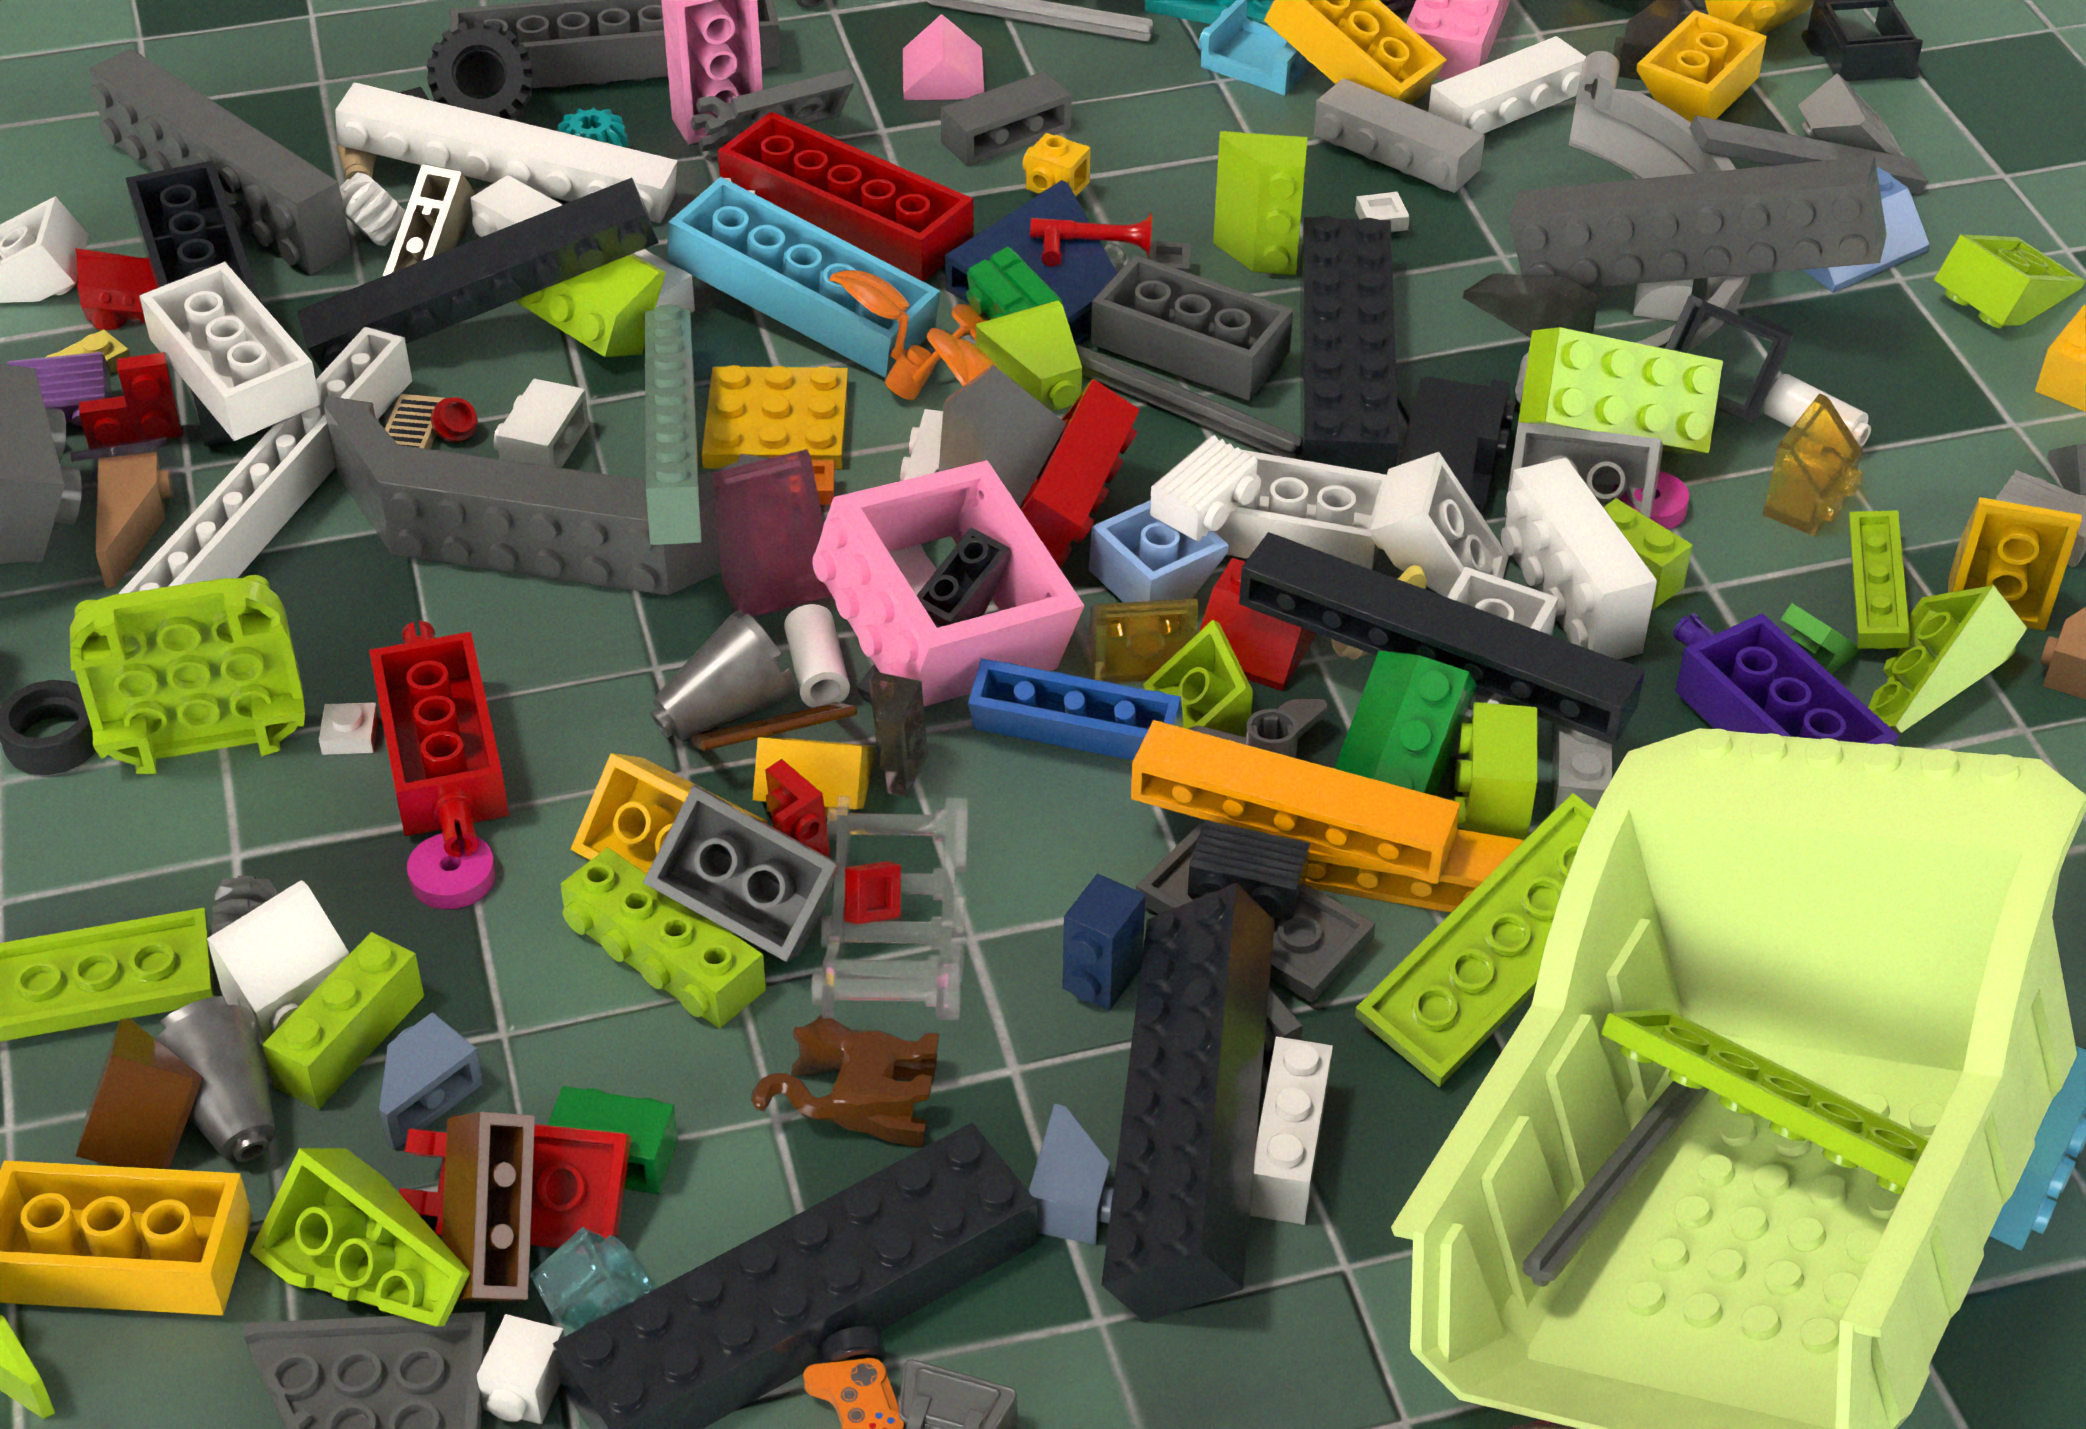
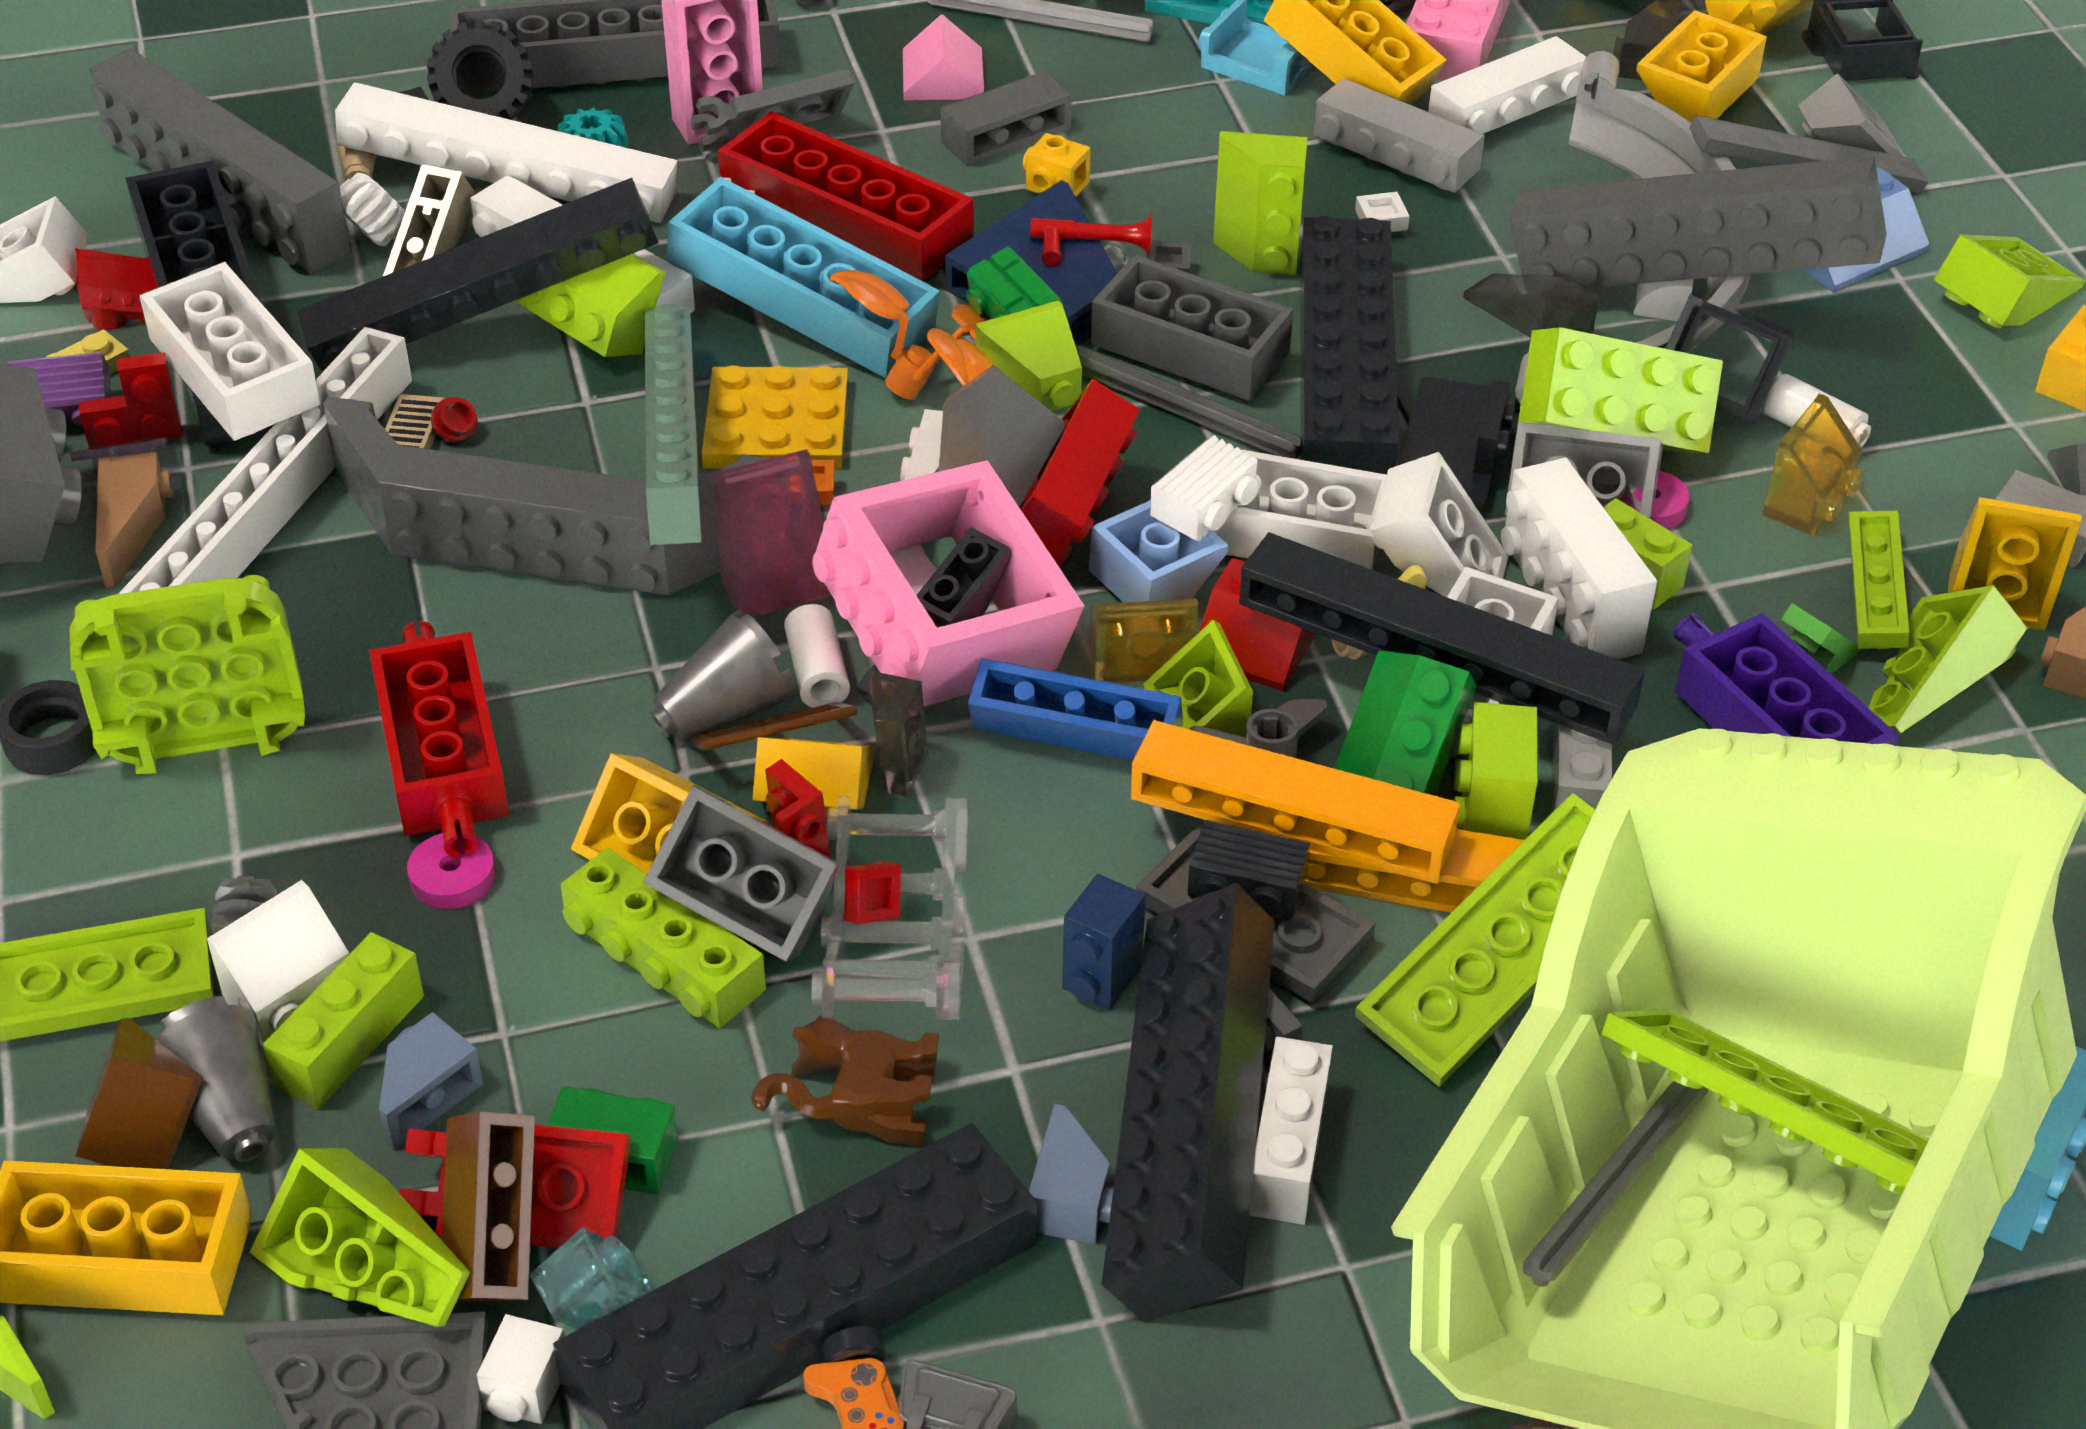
white plate [319,703,379,755] -> none
white brick [494,379,589,468] -> none

